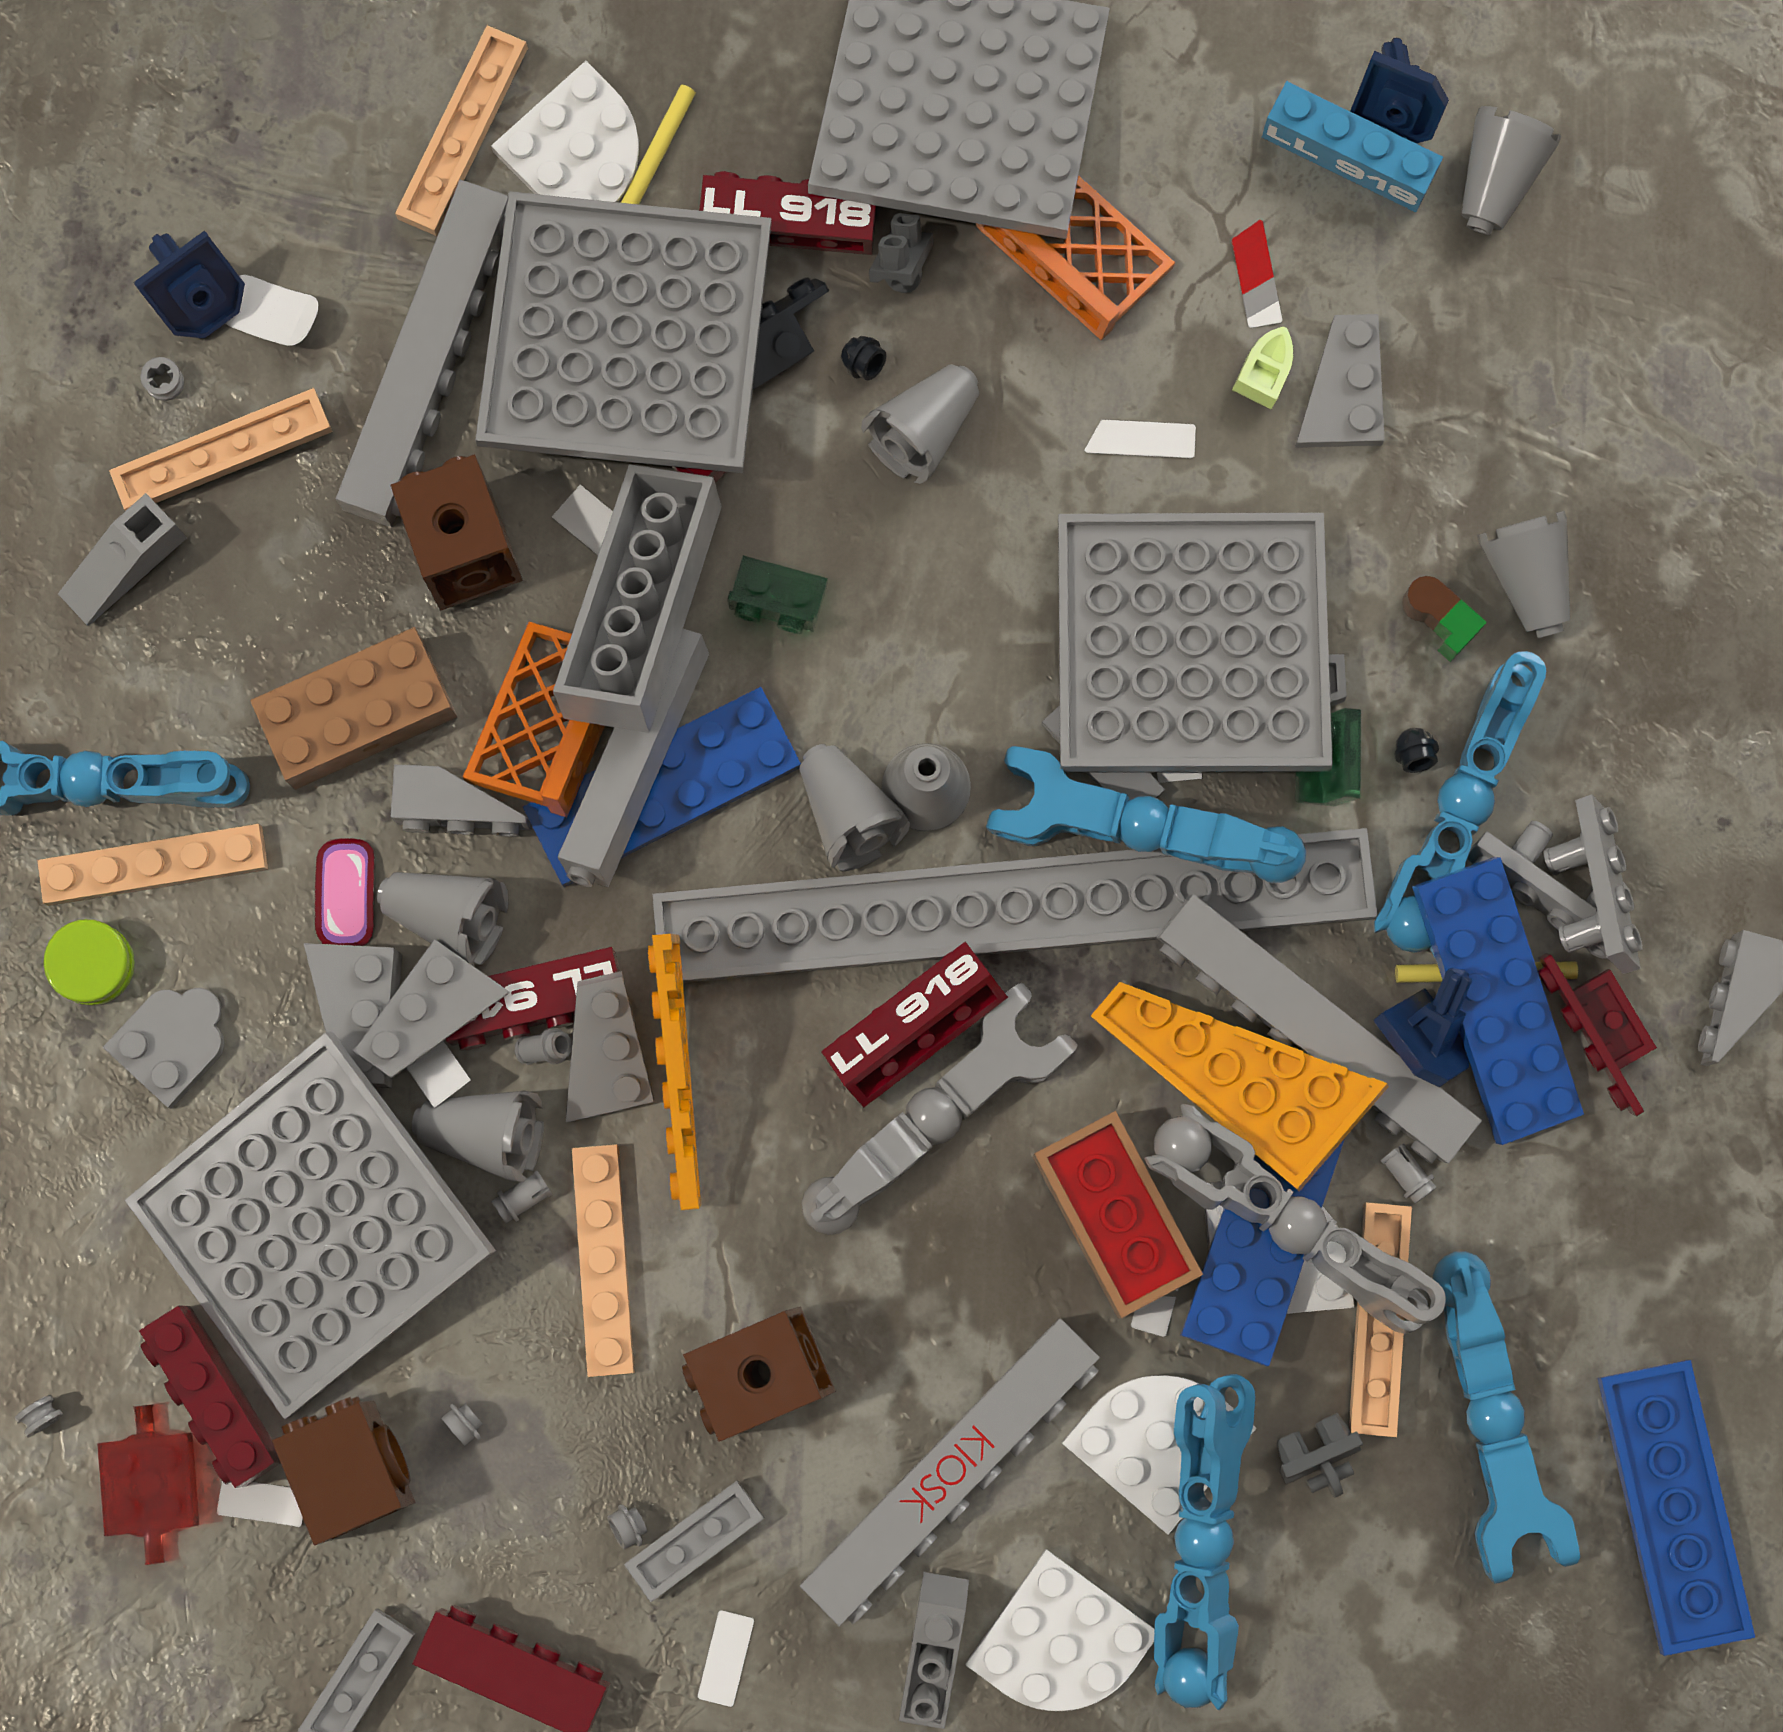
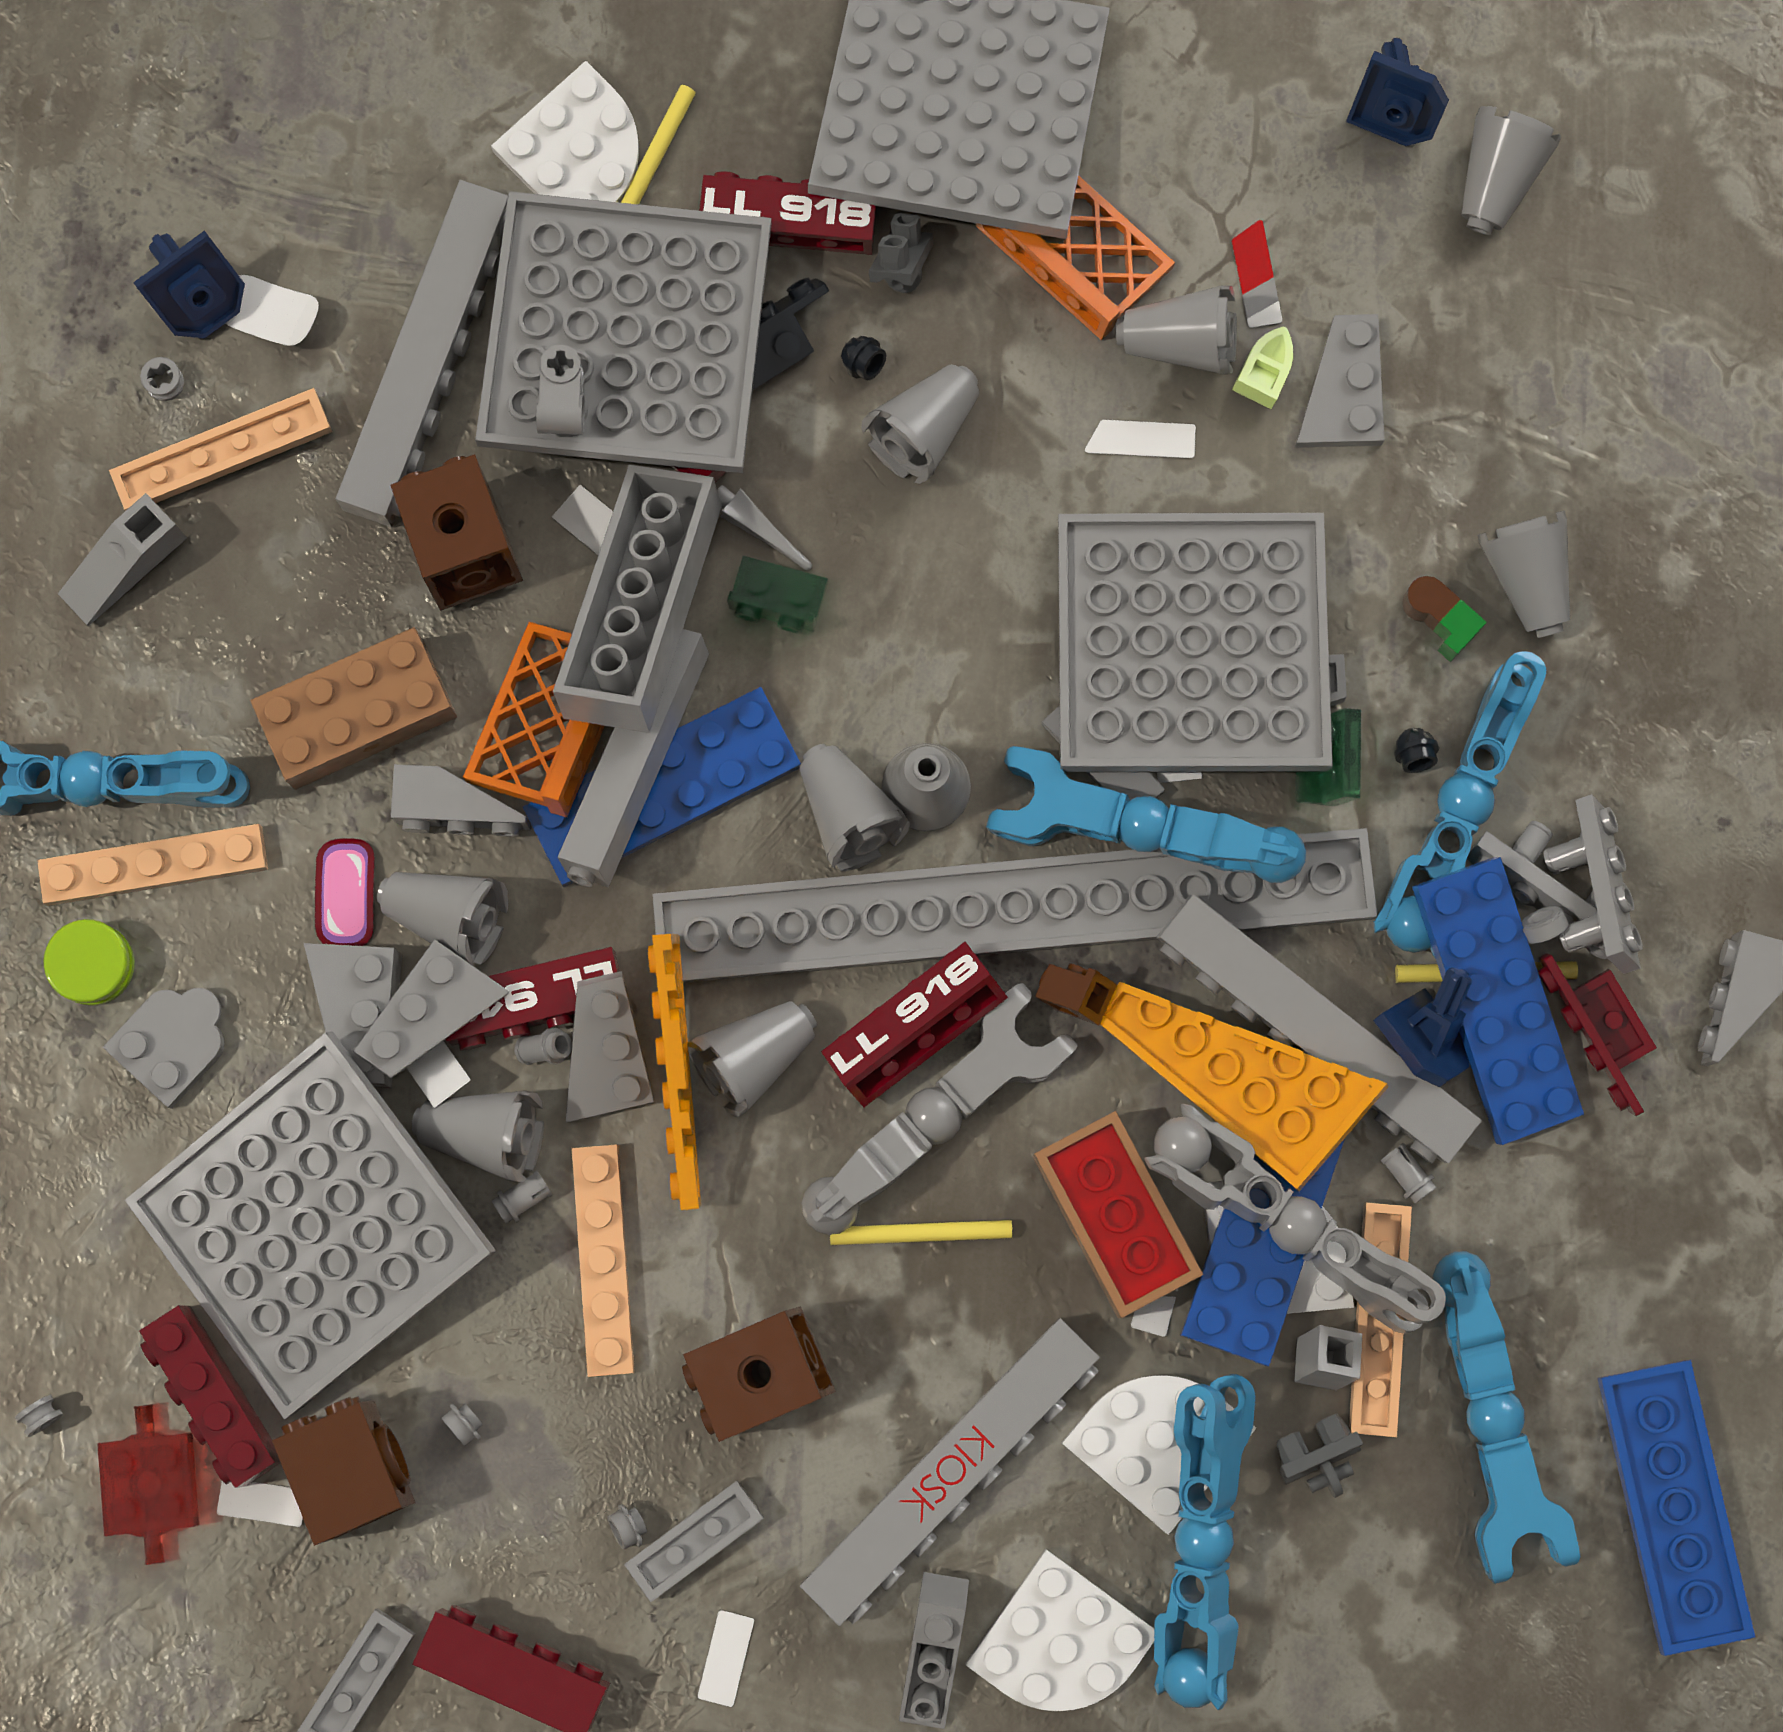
light nougat plate [395,25,528,236] -> none
dark azure brick [1261,81,1443,212] -> none
none -> light grey piece [536,344,585,435]
none -> light grey cone [687,1001,817,1117]
none -> light grey piece [717,485,812,571]
none -> light yellow bar [830,1220,1012,1245]
none -> reddish brown brick [1035,963,1117,1026]
none -> light grey cone [1116,285,1237,374]
none -> light grey brick [1295,1325,1362,1391]
none -> light grey tile [1522,906,1569,944]

